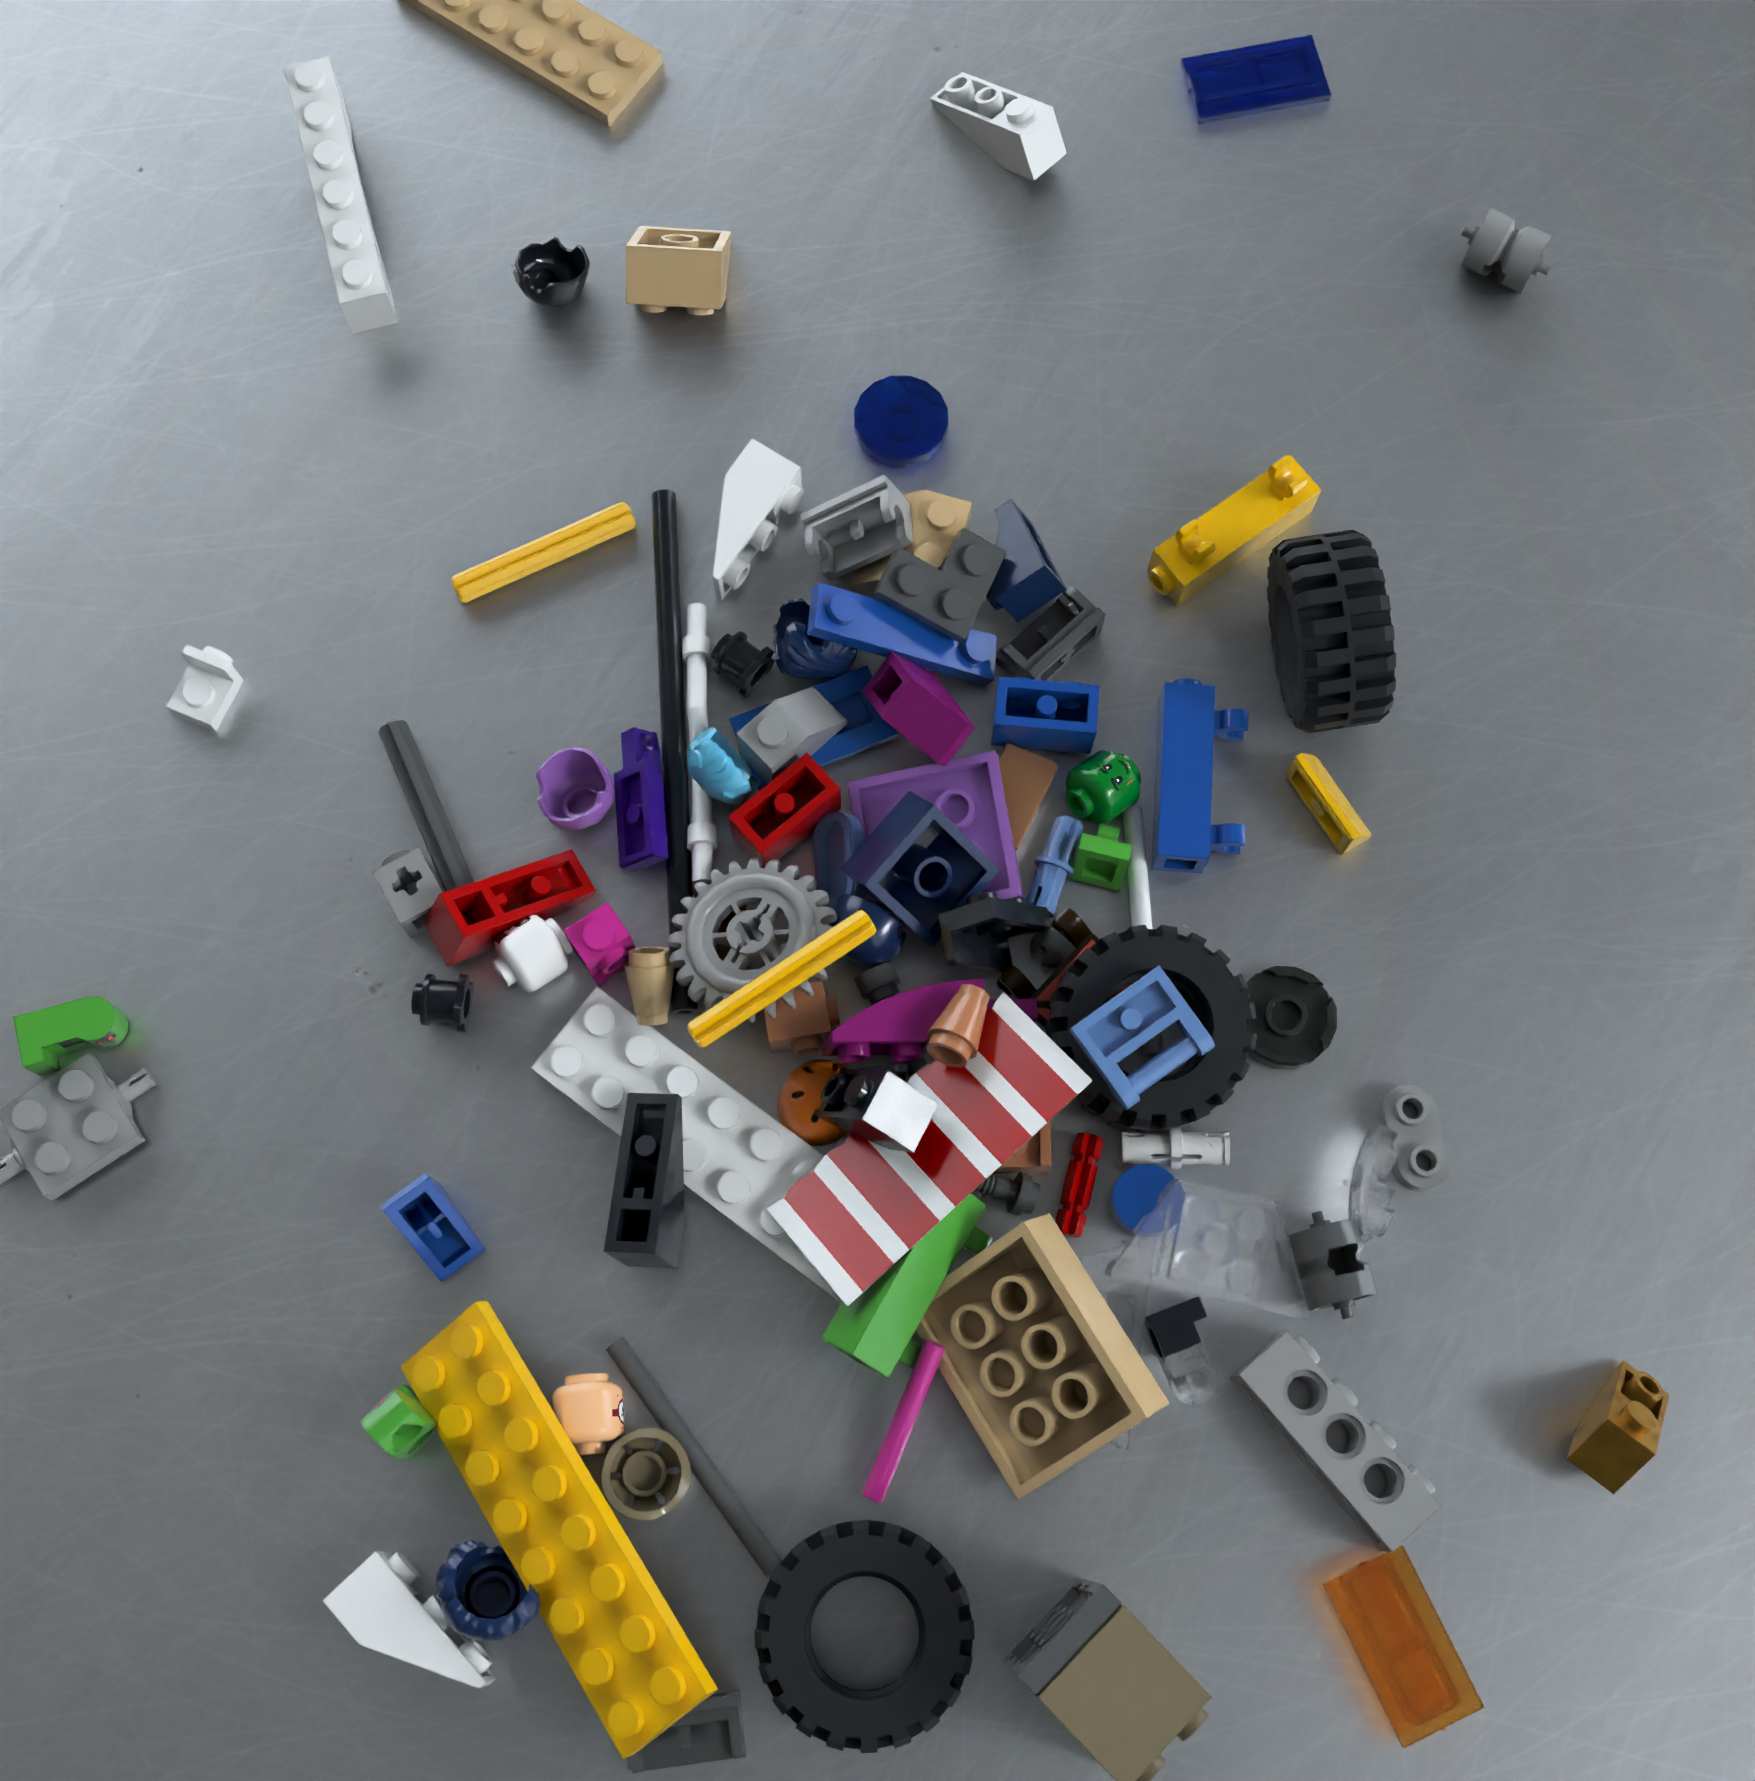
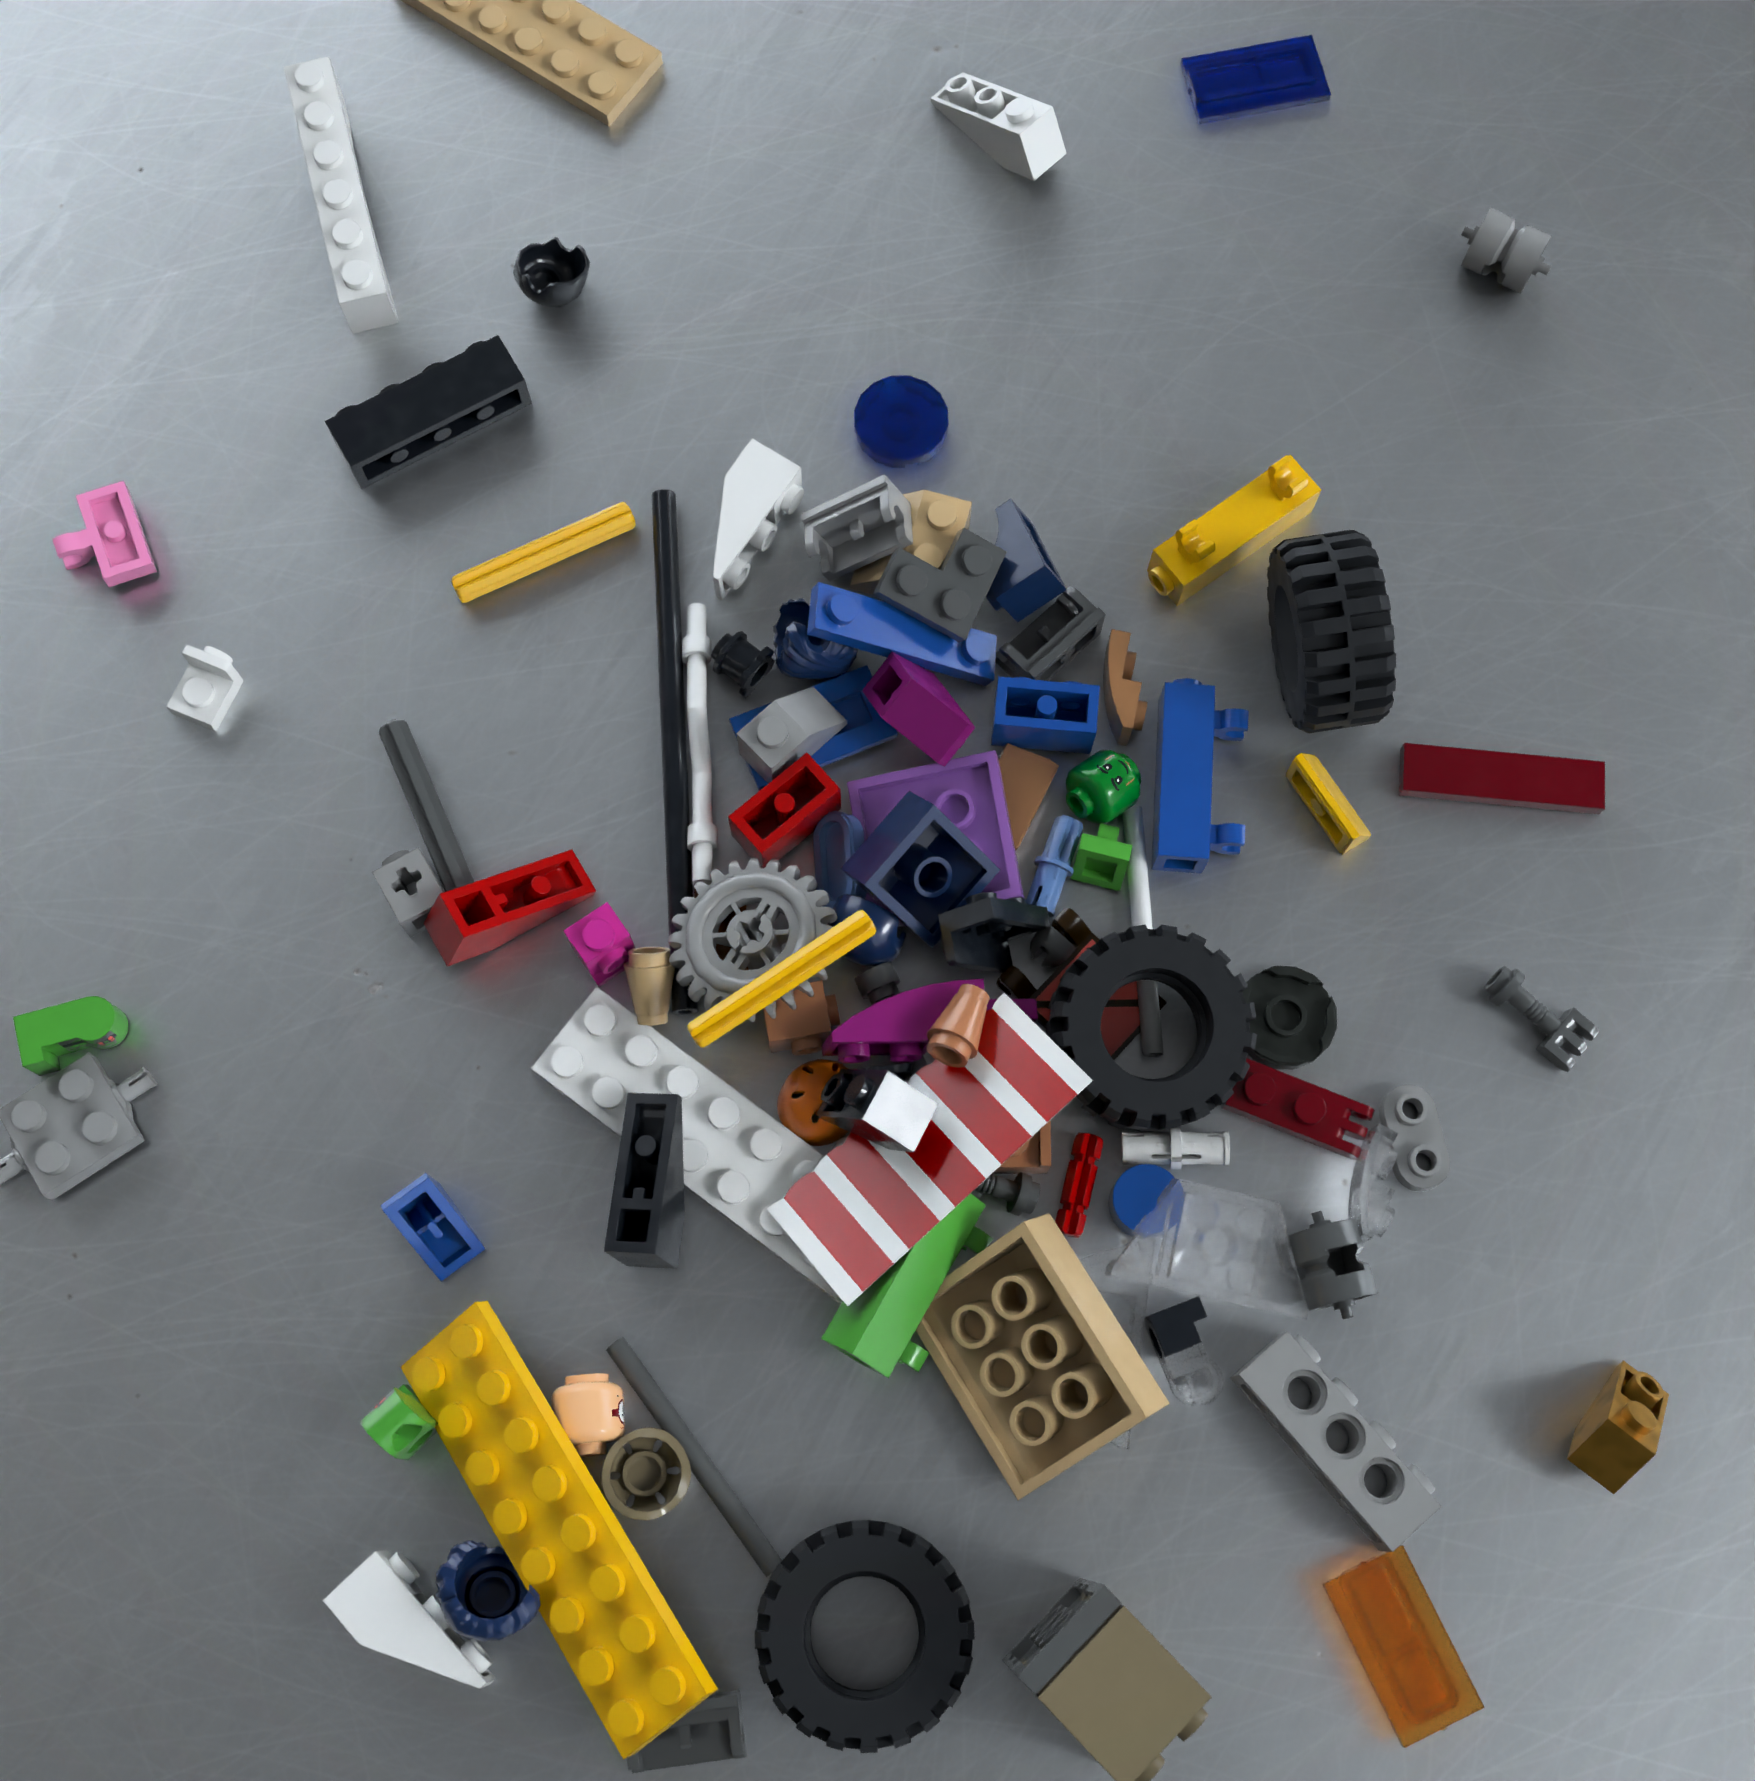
black brick [411,974,474,1032] -> none
white head [491,915,573,992] -> none
medium lavender hair [536,747,614,830] -> none
dark purple hinge [613,727,668,872] -> none
tan slope [626,226,732,315] -> none
medium azure hair [687,727,760,804] -> none
dark pink bar [862,1339,945,1503] -> none
medium blue plate [1069,965,1215,1110] -> none
none -> bright pink plate [52,480,157,587]
none -> black brick [325,335,532,489]
none -> medium nougat slope [1103,629,1148,746]
none -> dark red hinge [1222,1058,1375,1160]
none -> dark red tile [1399,743,1605,815]
none -> dark grey hinge [1484,966,1599,1072]

